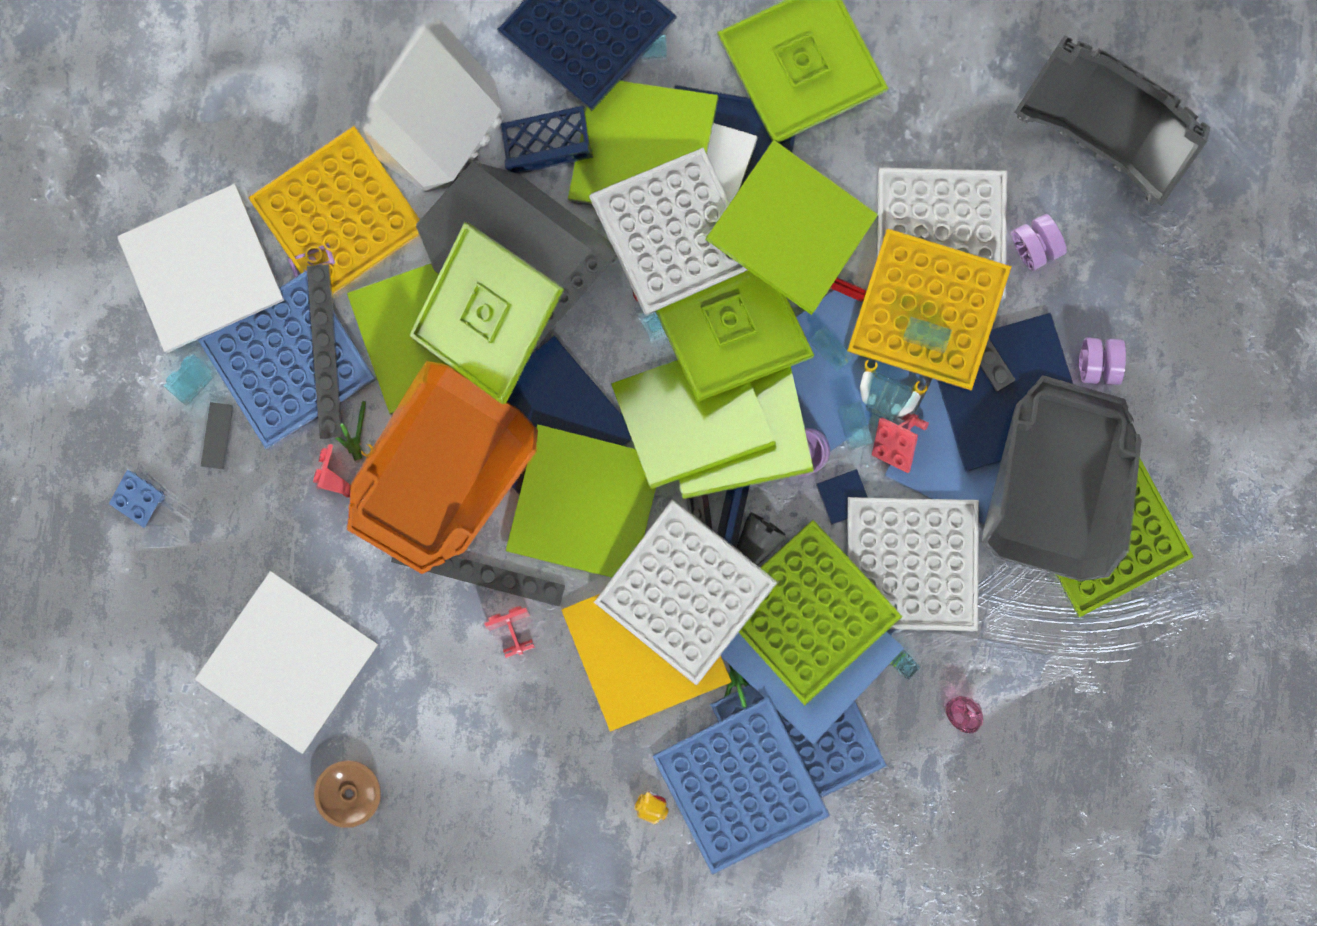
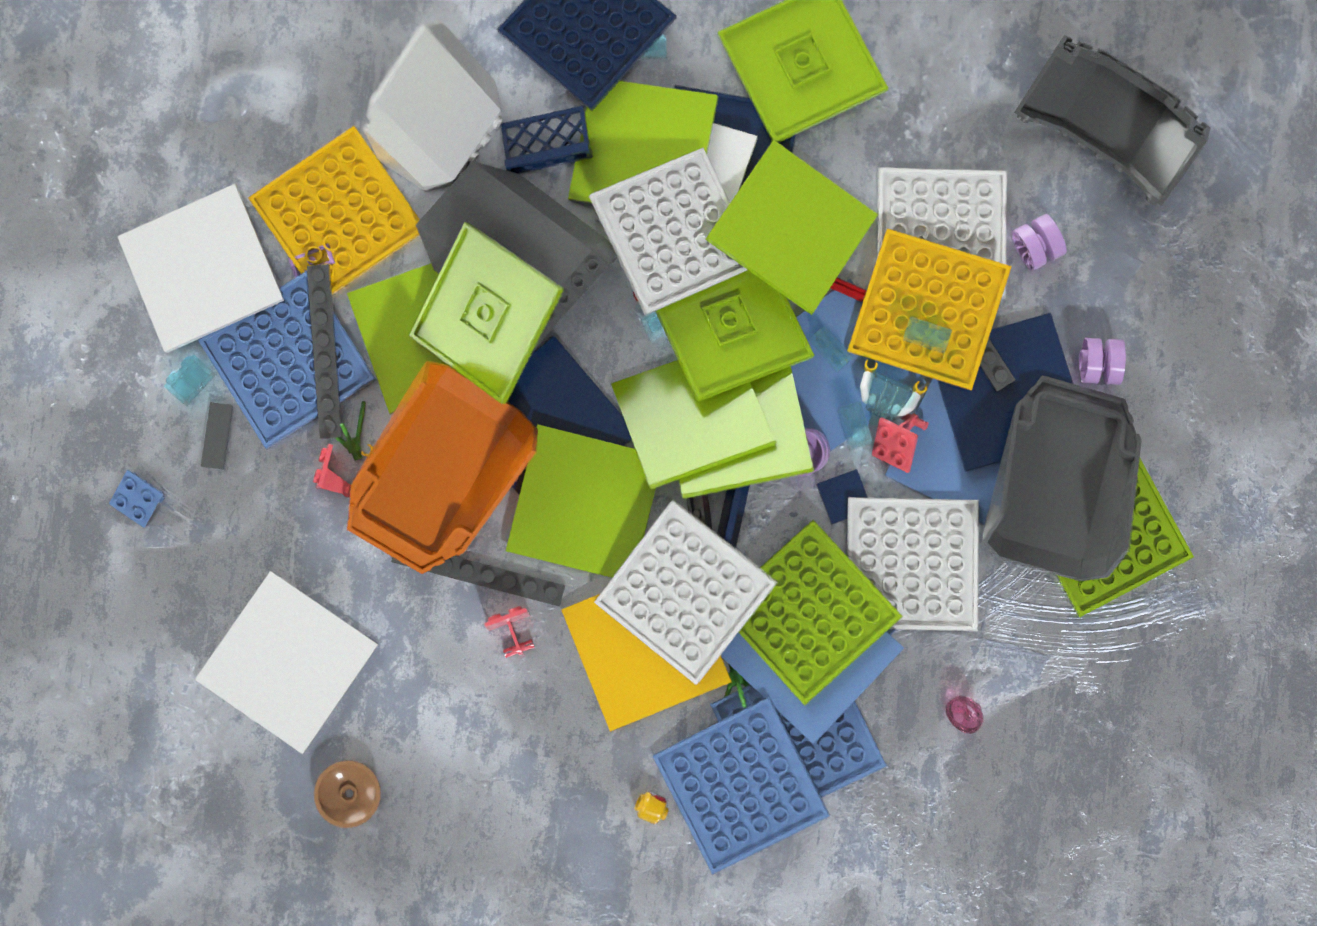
dark grey cone [736,512,786,566] -> none
clear light blue leg [889,650,920,680] -> none

